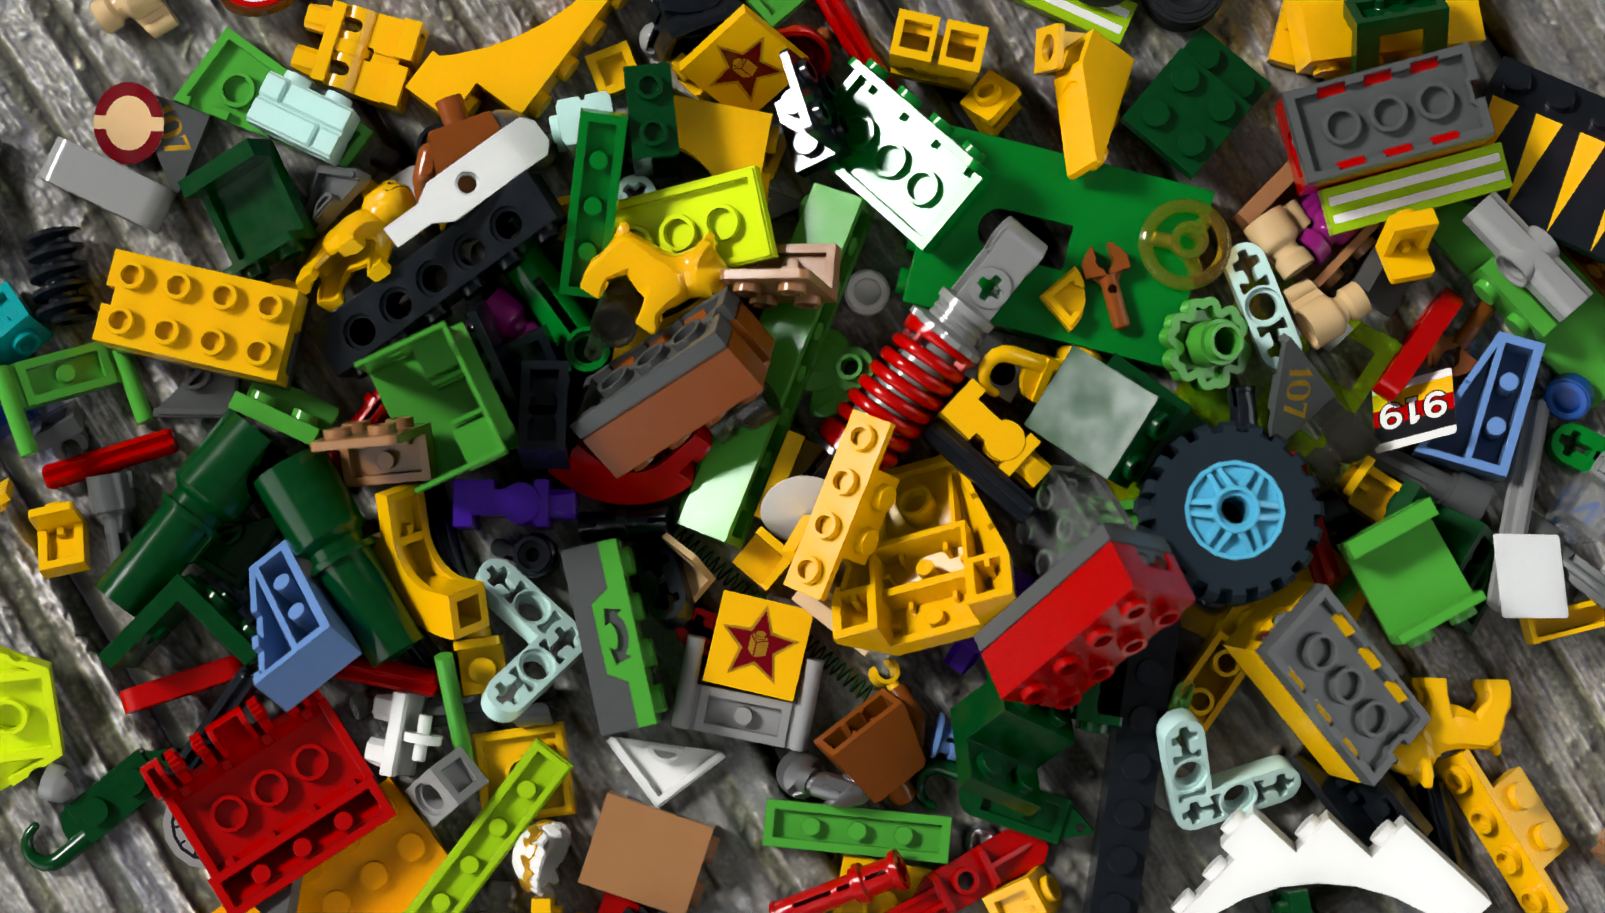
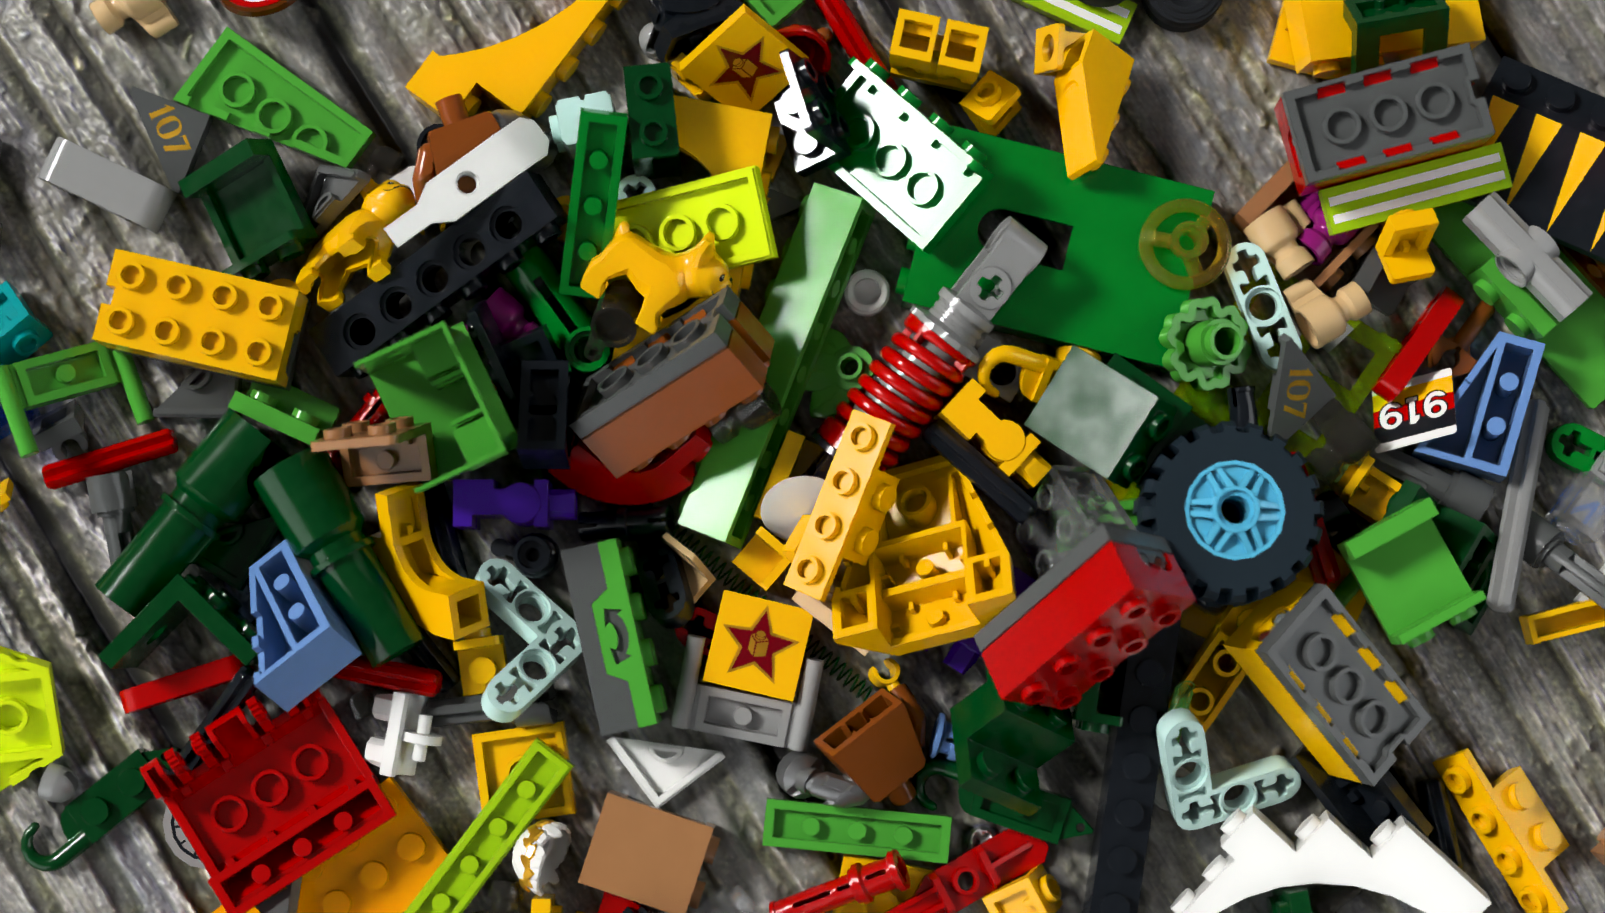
black piece [23,226,97,326] -> none
yellow bracket [28,501,91,580] -> none
sticker [93,82,164,164] -> none
light aqua brick [246,70,360,166] -> none
yellow hips [291,0,430,116] -> none
light grey brick [405,745,489,827] -> none
bright green bar [434,652,475,763] -> none
yellow tile [584,40,636,98] -> none
medium nougat bracket [720,243,842,310] -> none
yellow tile [1039,266,1086,332] -> none
dark orange bar [1080,242,1131,331] -> none
dark green bracket [1120,26,1271,180] -> none
yellow animal [1389,677,1511,789] -> none
white sticker [1493,533,1569,618] -> none
blue tile [1544,373,1595,421] -> none

